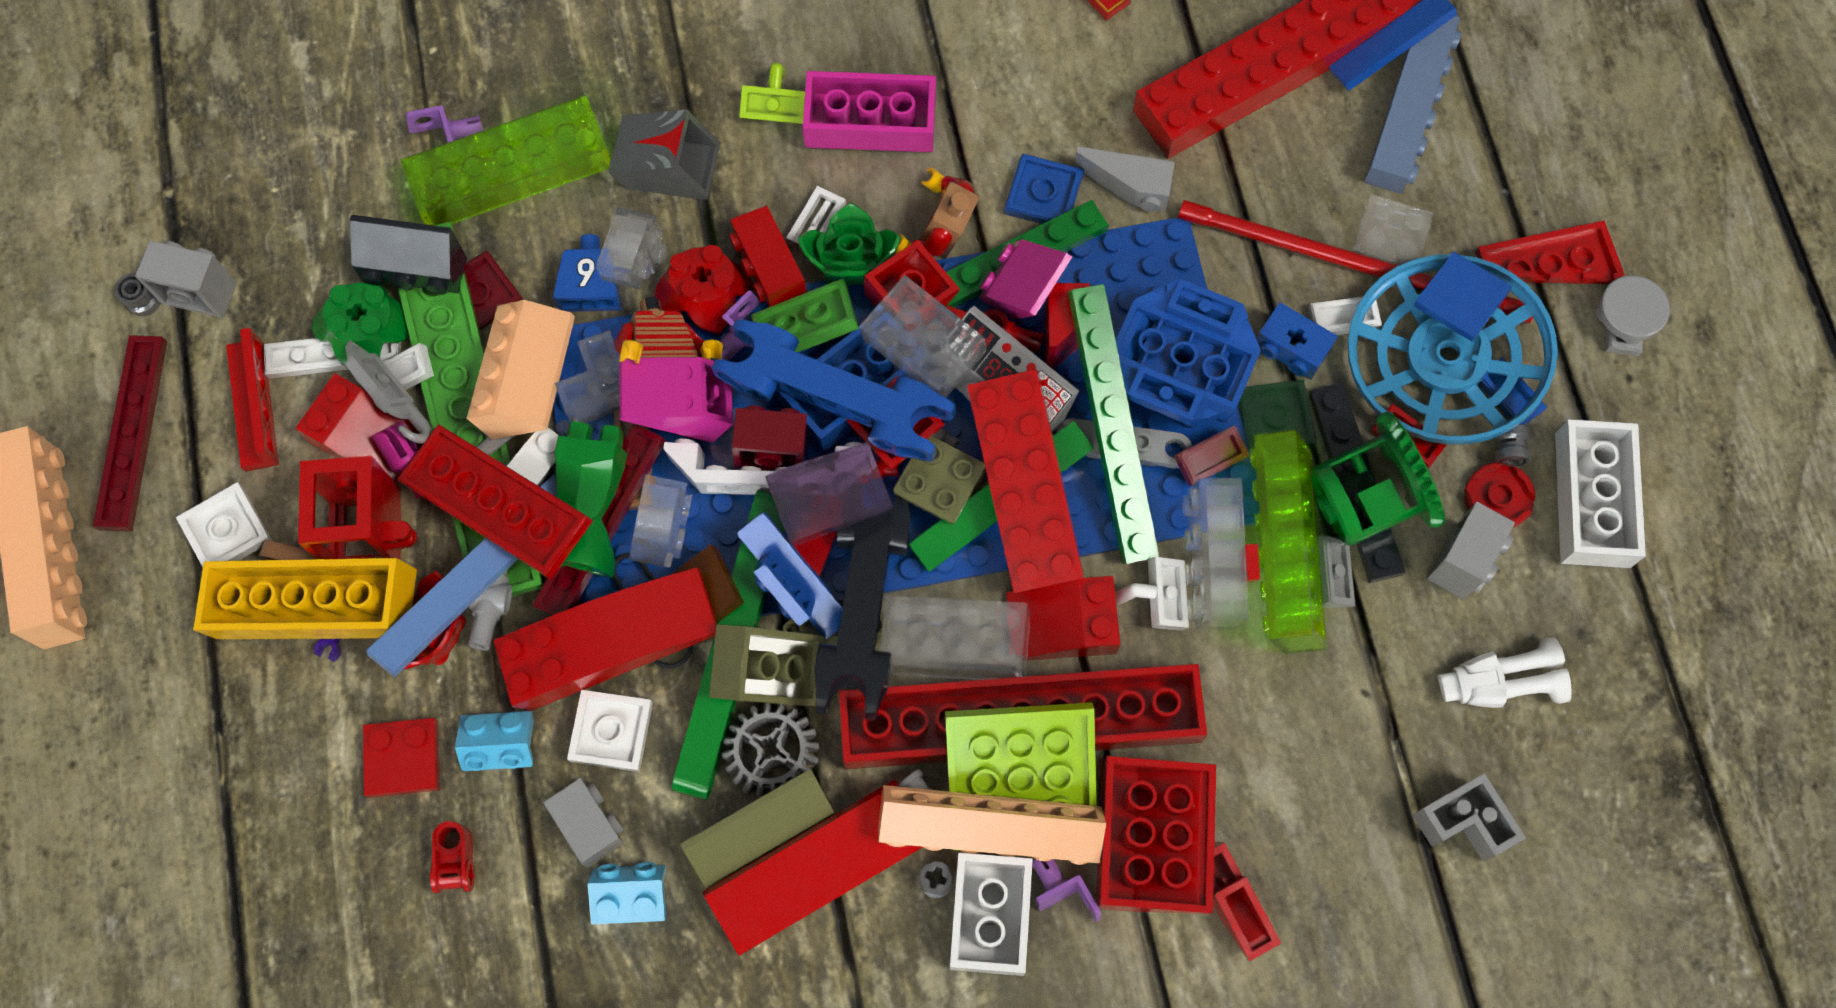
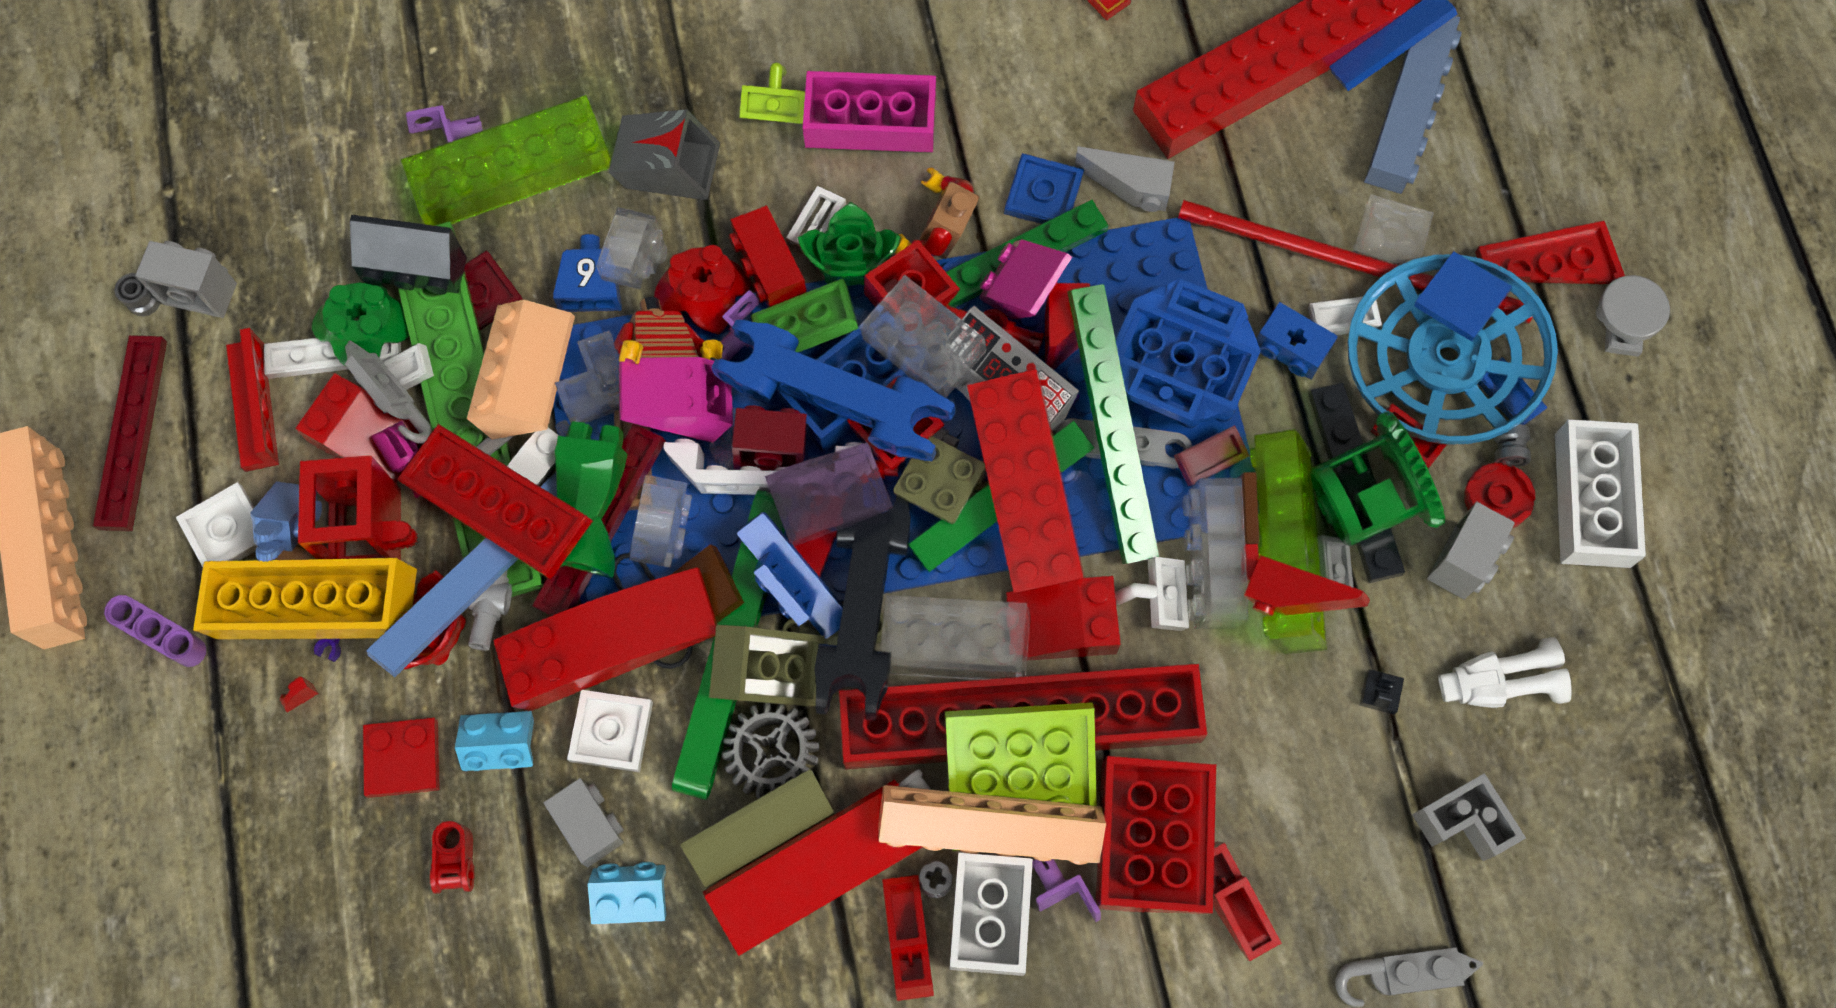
clear green tile [1238,380,1317,454] -> none
none -> medium lavender beam [104,595,206,667]
none -> medium blue hinge [250,481,322,562]
none -> red tile [280,676,318,713]
none -> red slope [882,875,934,1001]
none -> reddish brown tile [1233,472,1259,548]
none -> red slope [1244,555,1370,616]
none -> light grey plate [1335,947,1483,1007]
none -> black tile [1359,669,1404,715]

